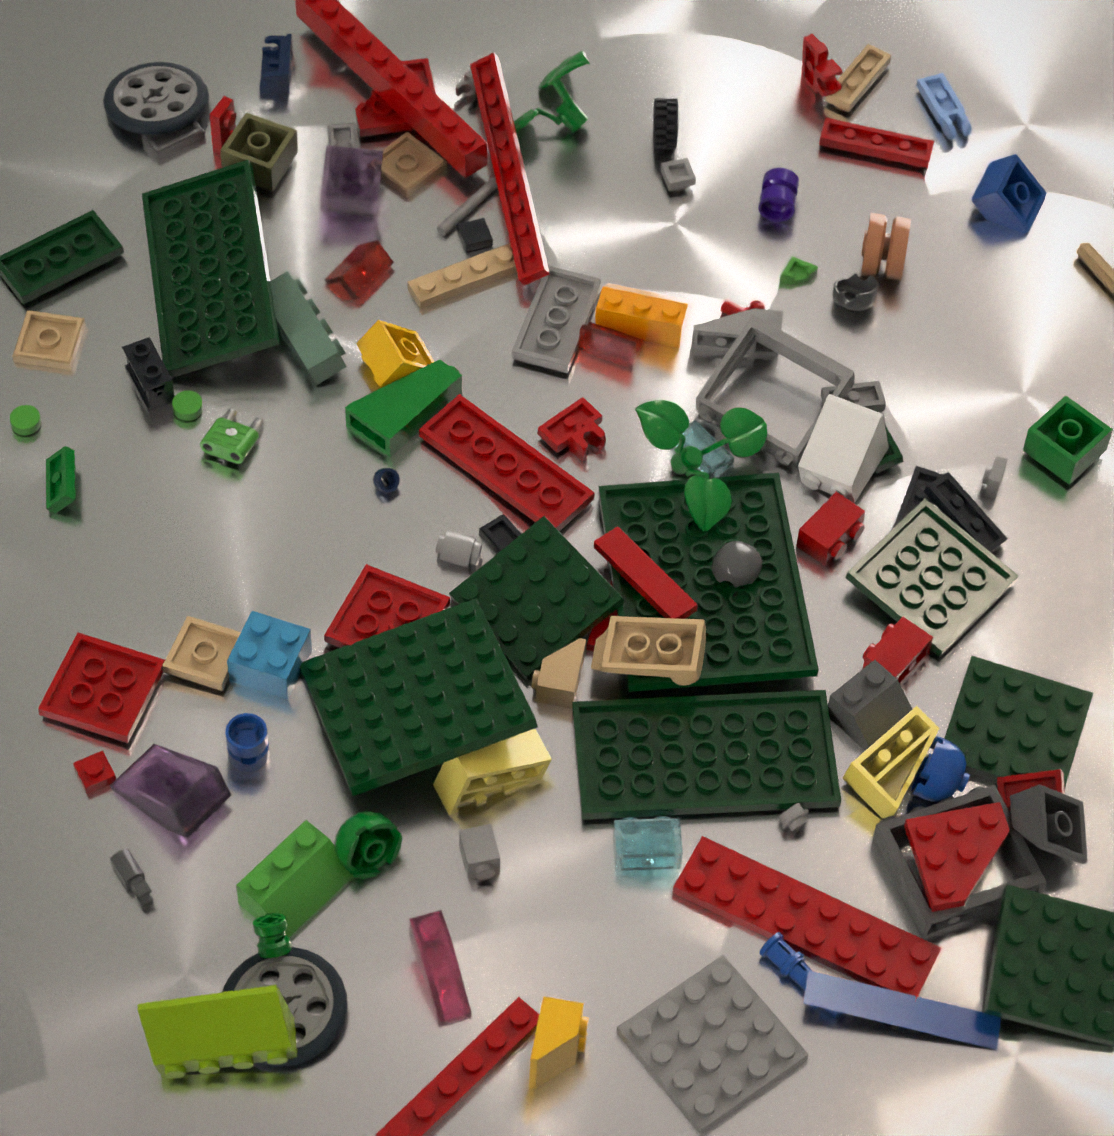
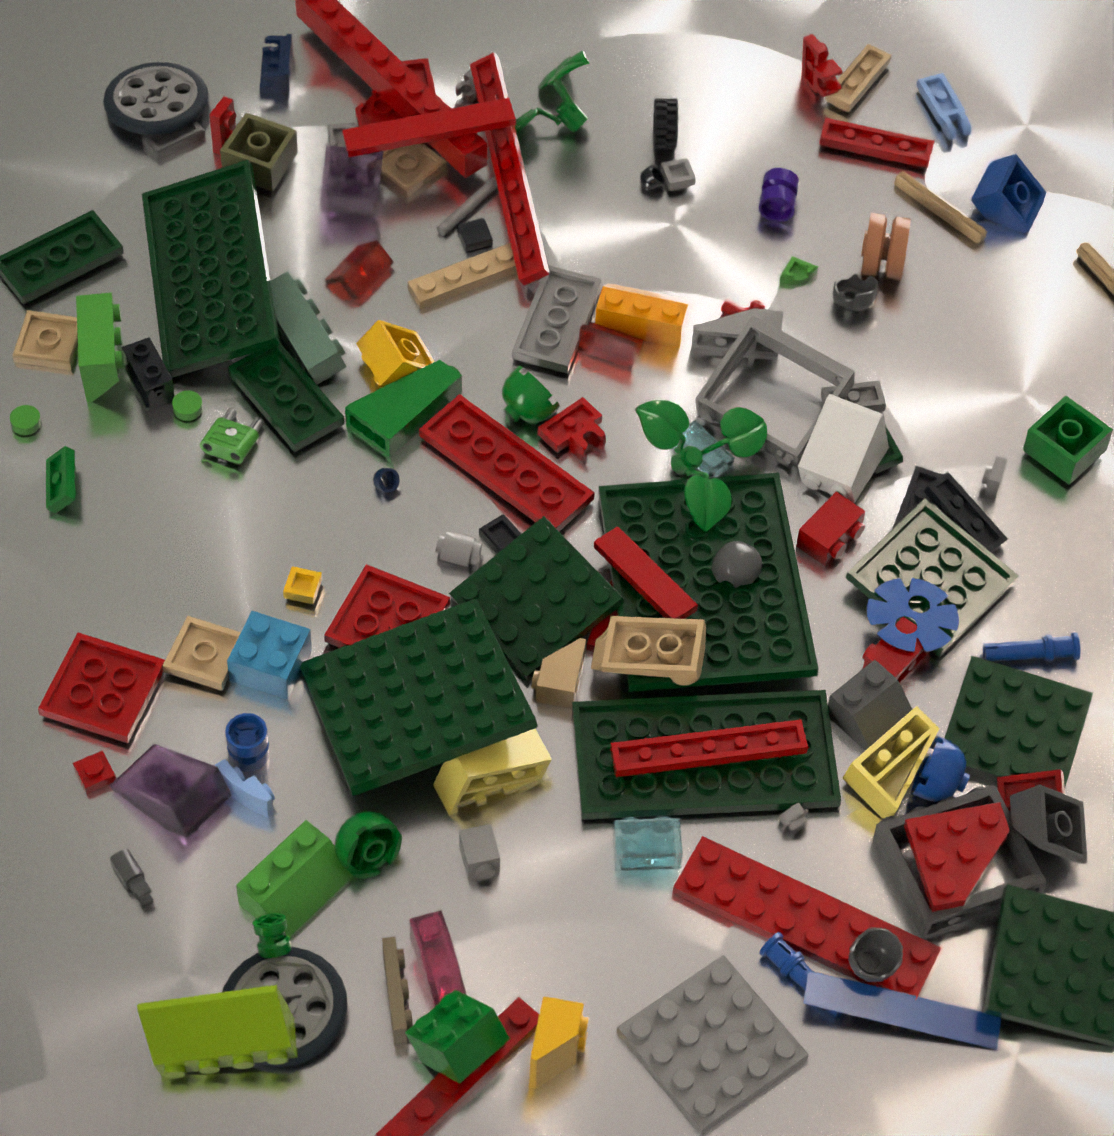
none -> bright green slope [76,292,124,403]
none -> light blue slope [215,758,275,818]
none -> dark green plate [228,342,345,452]
none -> yellow plate [283,566,322,605]
none -> red tile [342,97,516,158]
none -> dark tan plate [382,937,413,1045]
none -> green brick [405,989,510,1083]
none -> green cylinder [502,365,561,424]
none -> red plate [610,719,808,777]
none -> black hinge [640,164,664,190]
none -> dark grey hair [848,928,903,982]
none -> blue piece [867,578,959,652]
none -> tan axle [894,171,987,244]
none -> blue pin [982,632,1081,662]

